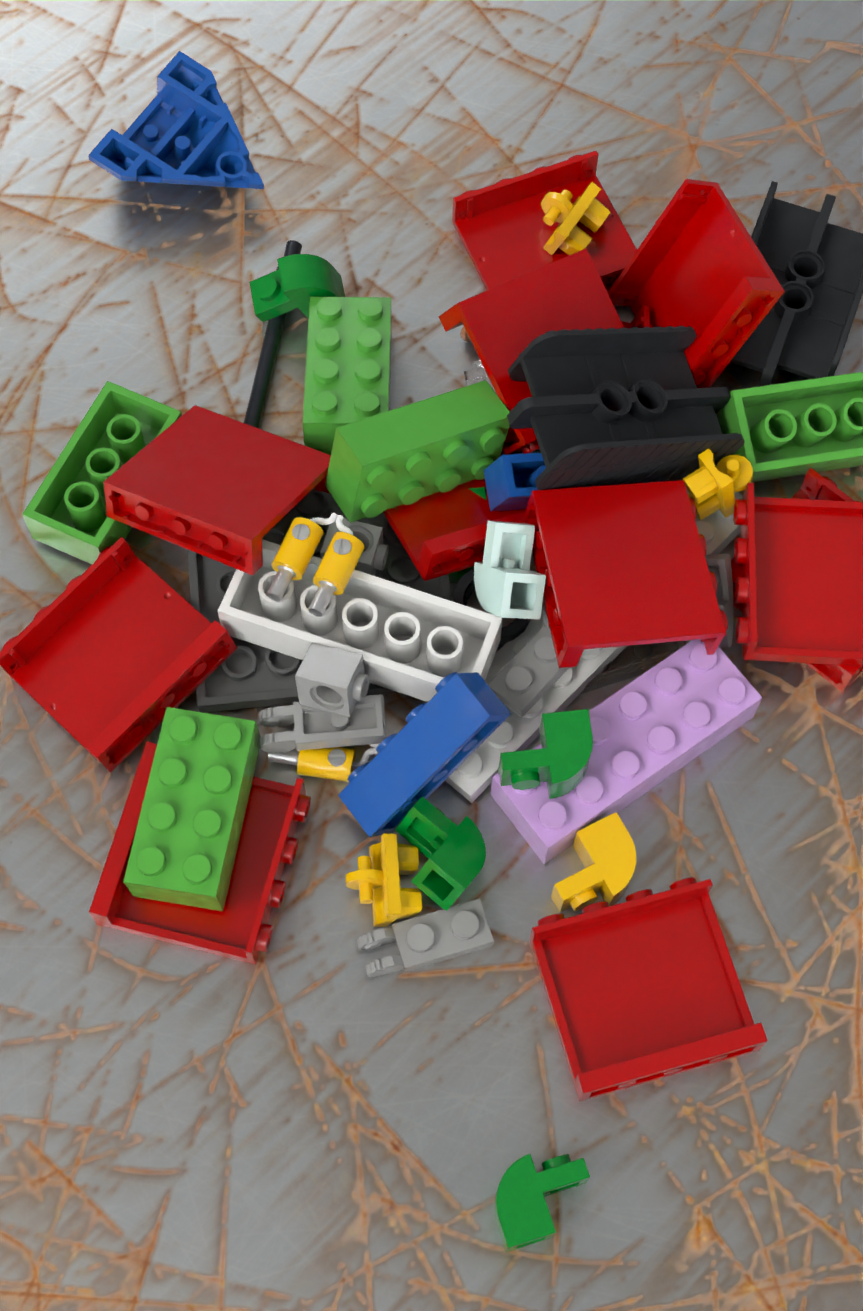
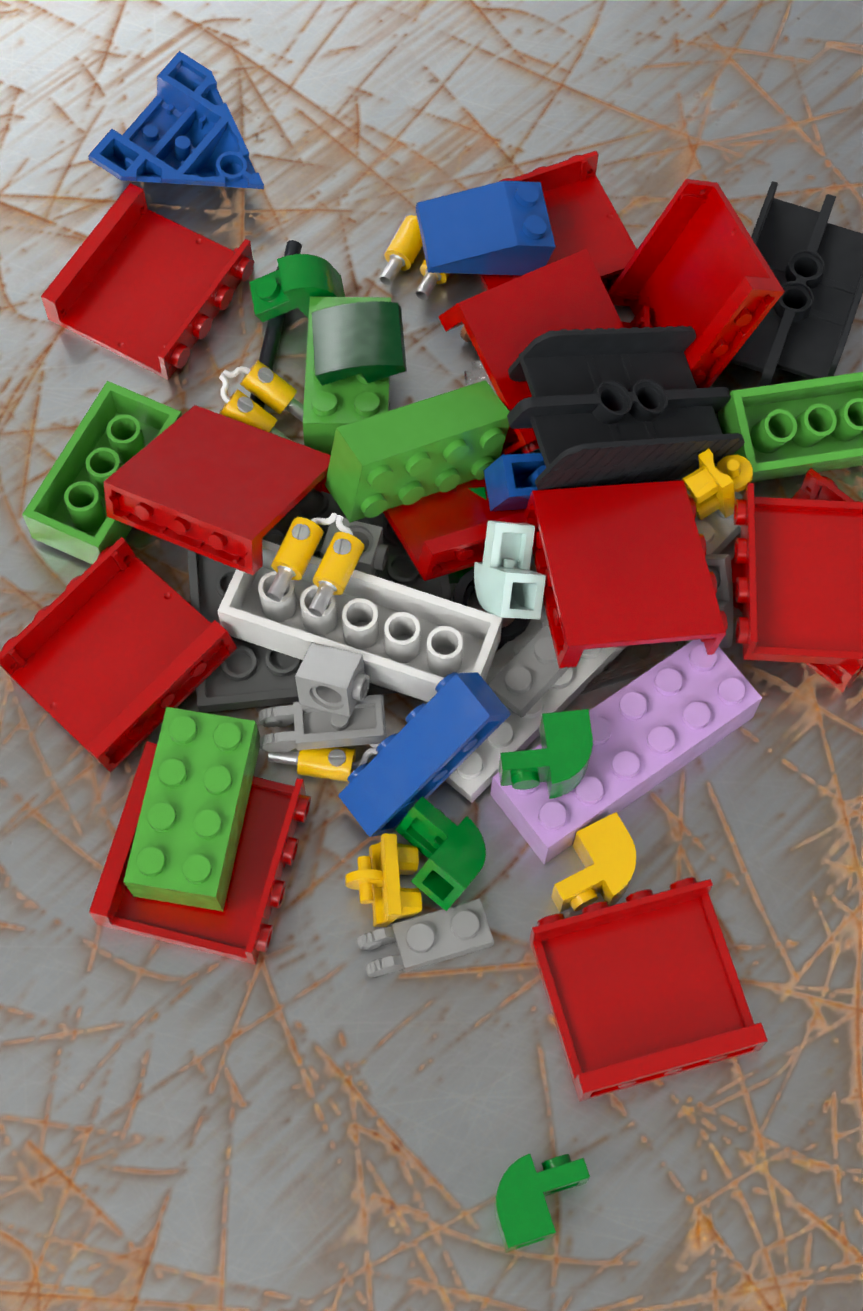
yellow hips [541,182,610,255] -> none
none -> red panel [41,183,255,380]
none -> yellow piece [219,360,304,441]
none -> dark green slope [312,301,407,386]
none -> yellow piece [379,215,451,300]
none -> blue slope [415,180,556,276]

